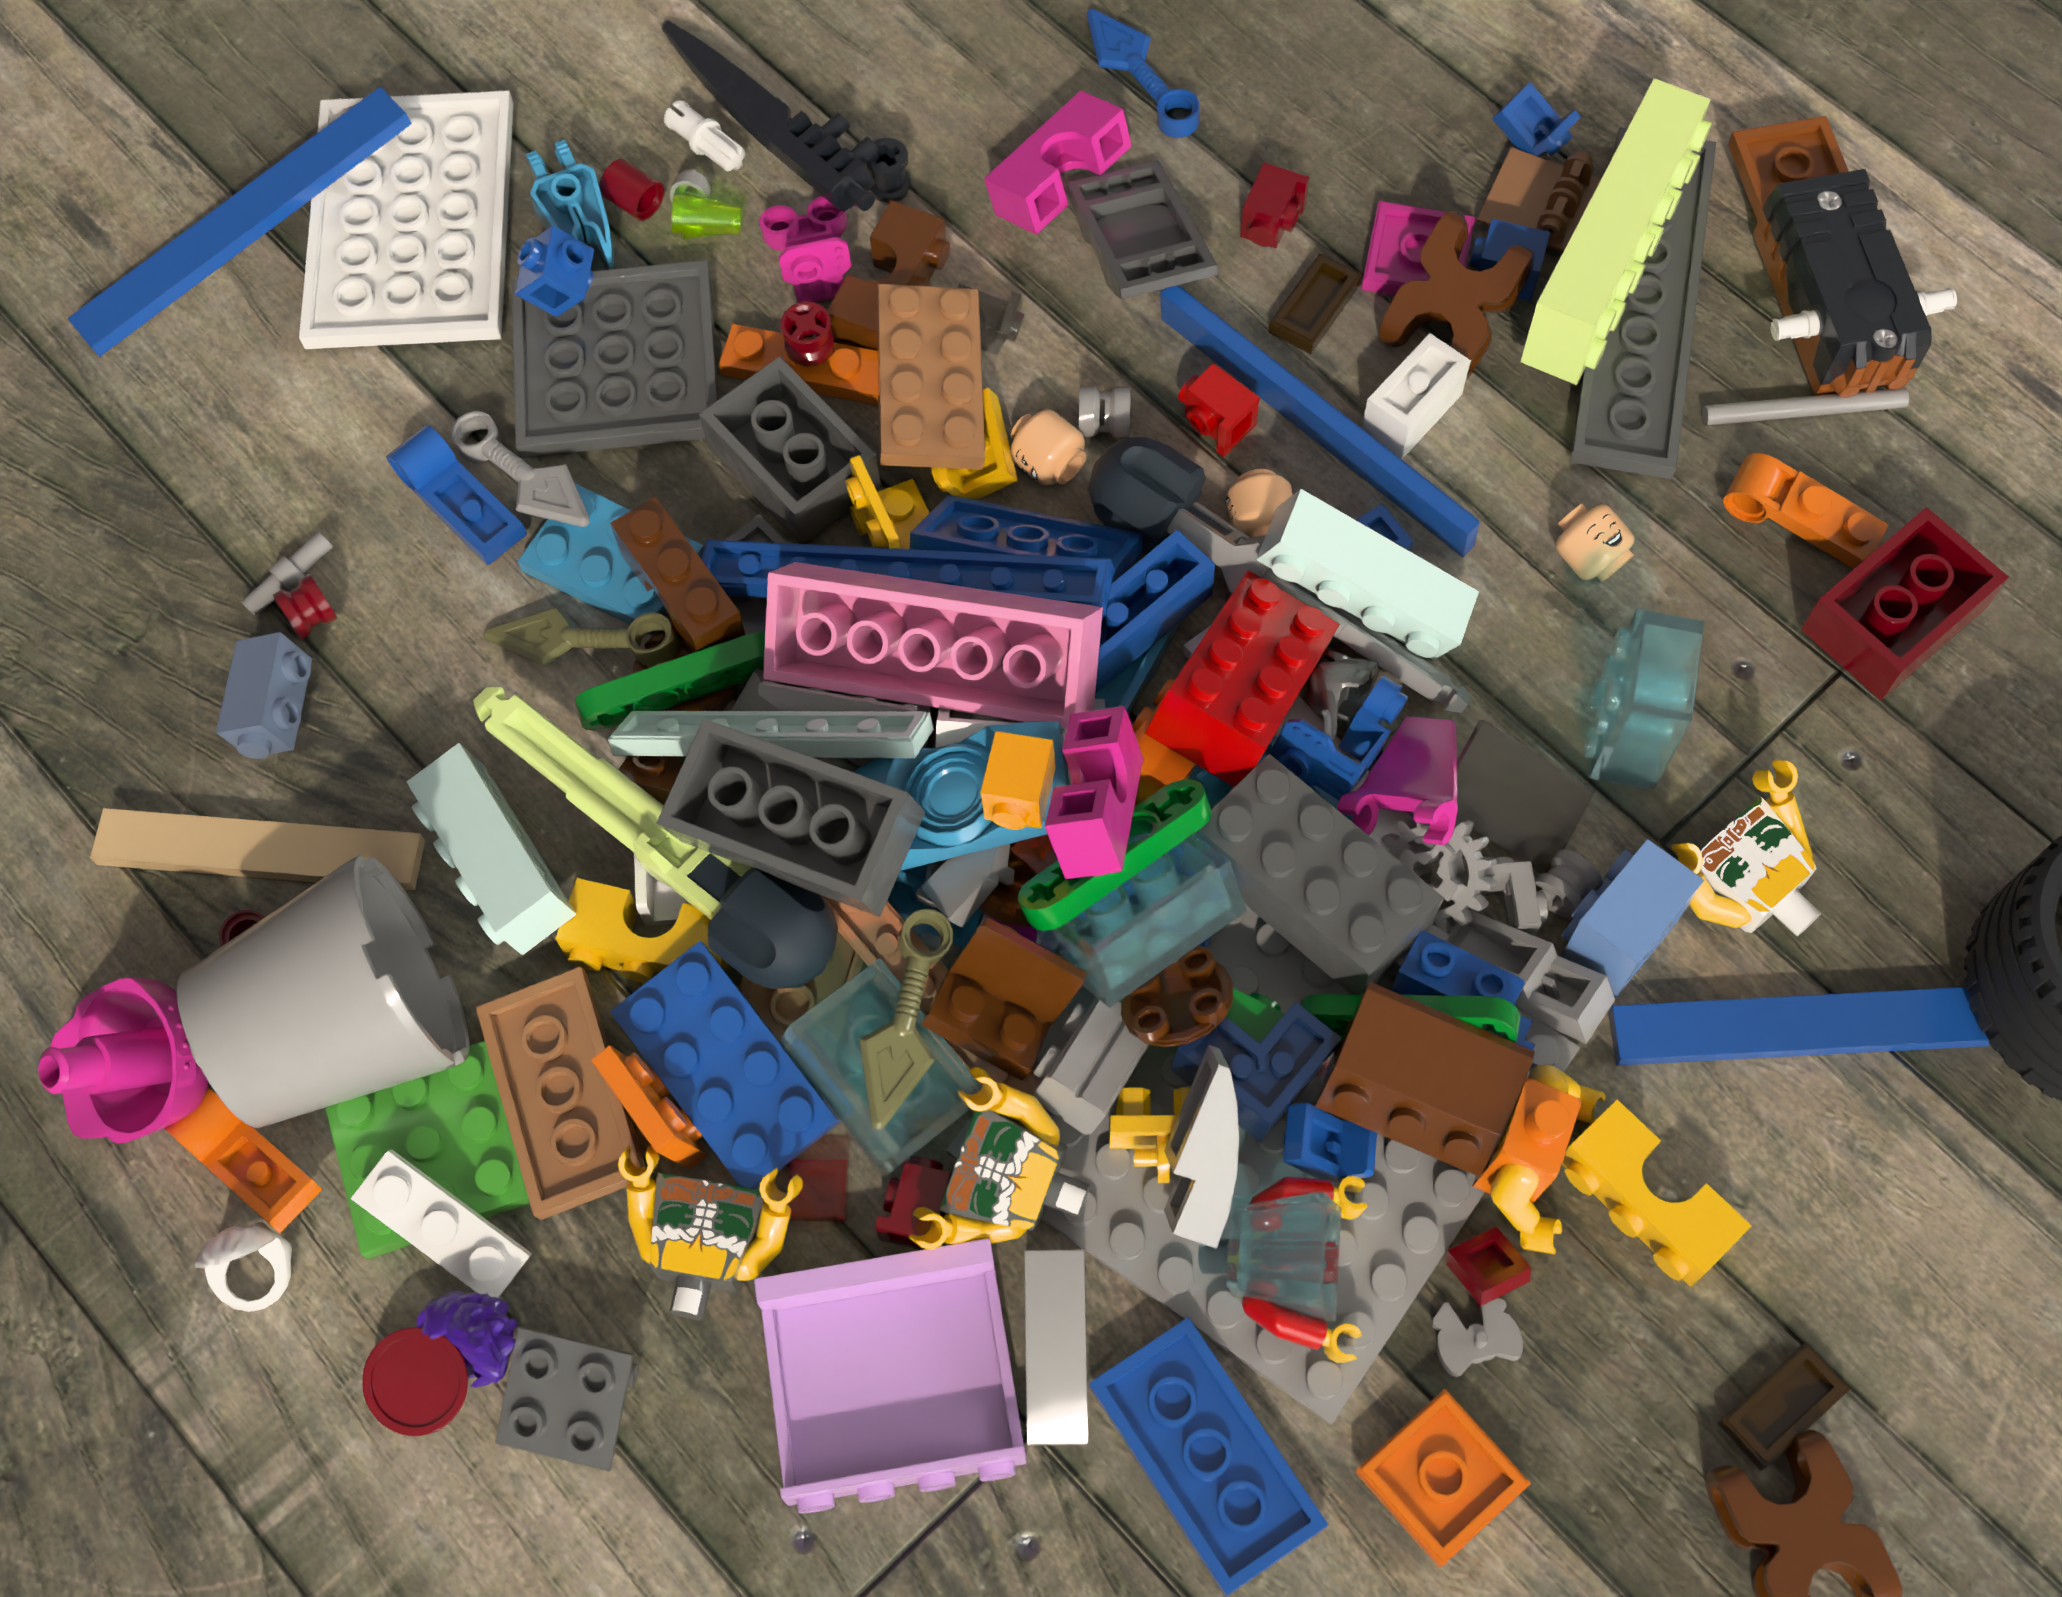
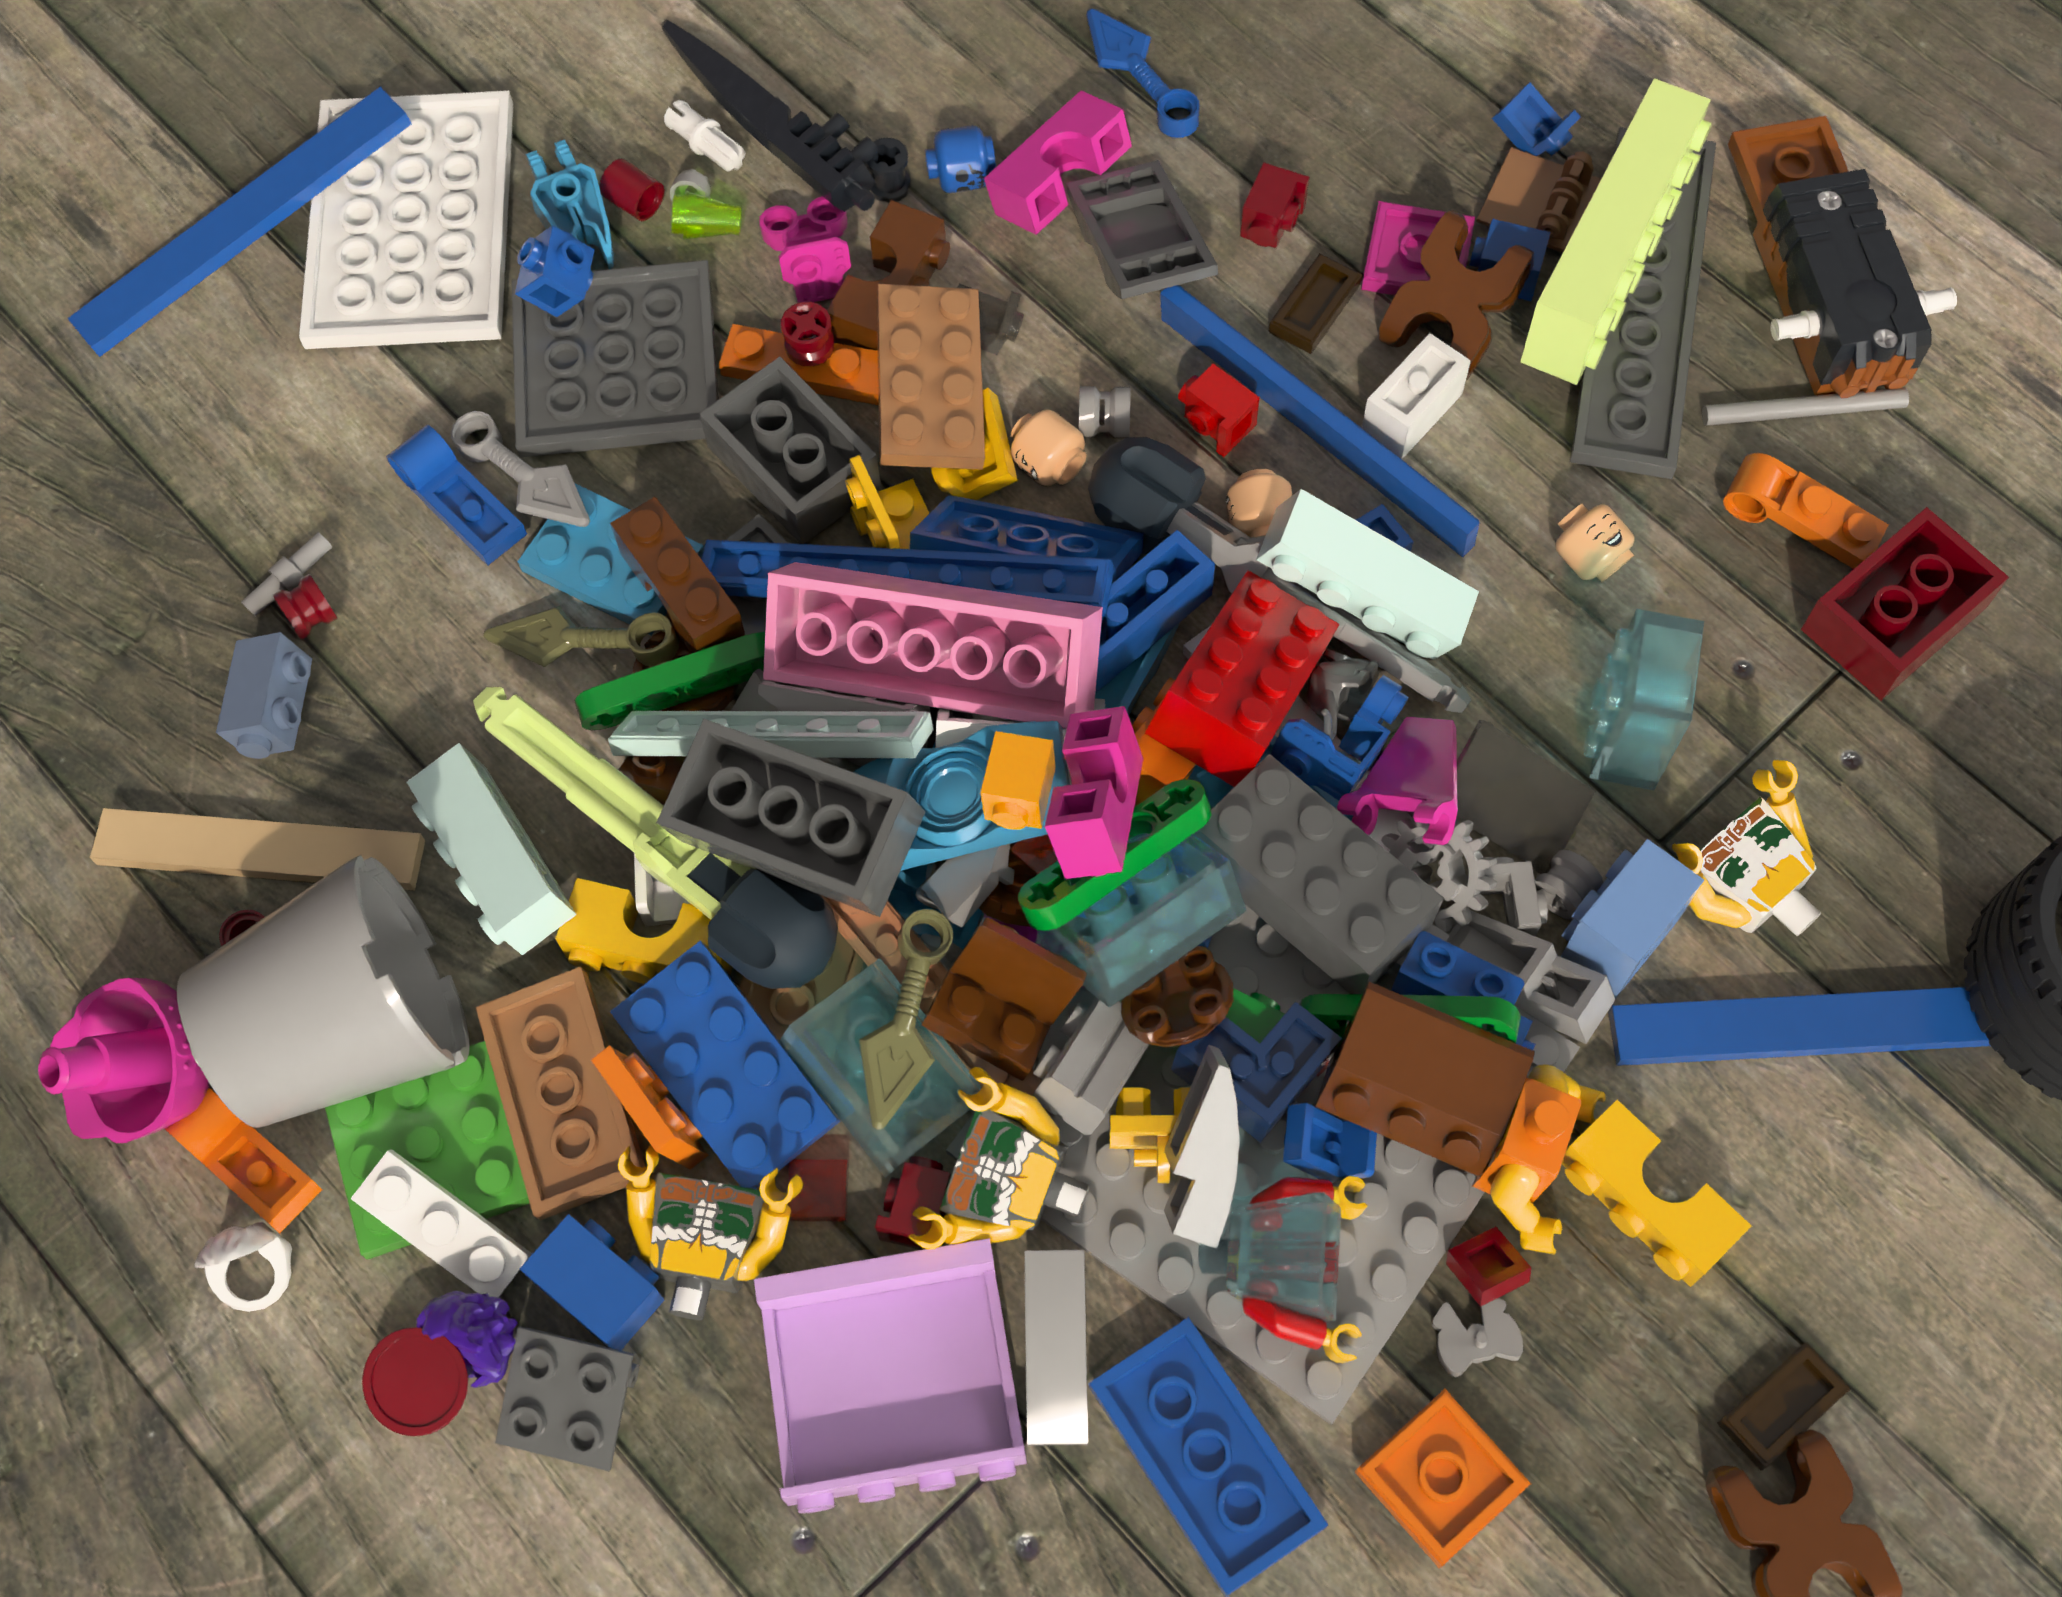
none -> blue brick [519,1214,664,1350]
none -> blue head [925,126,996,193]

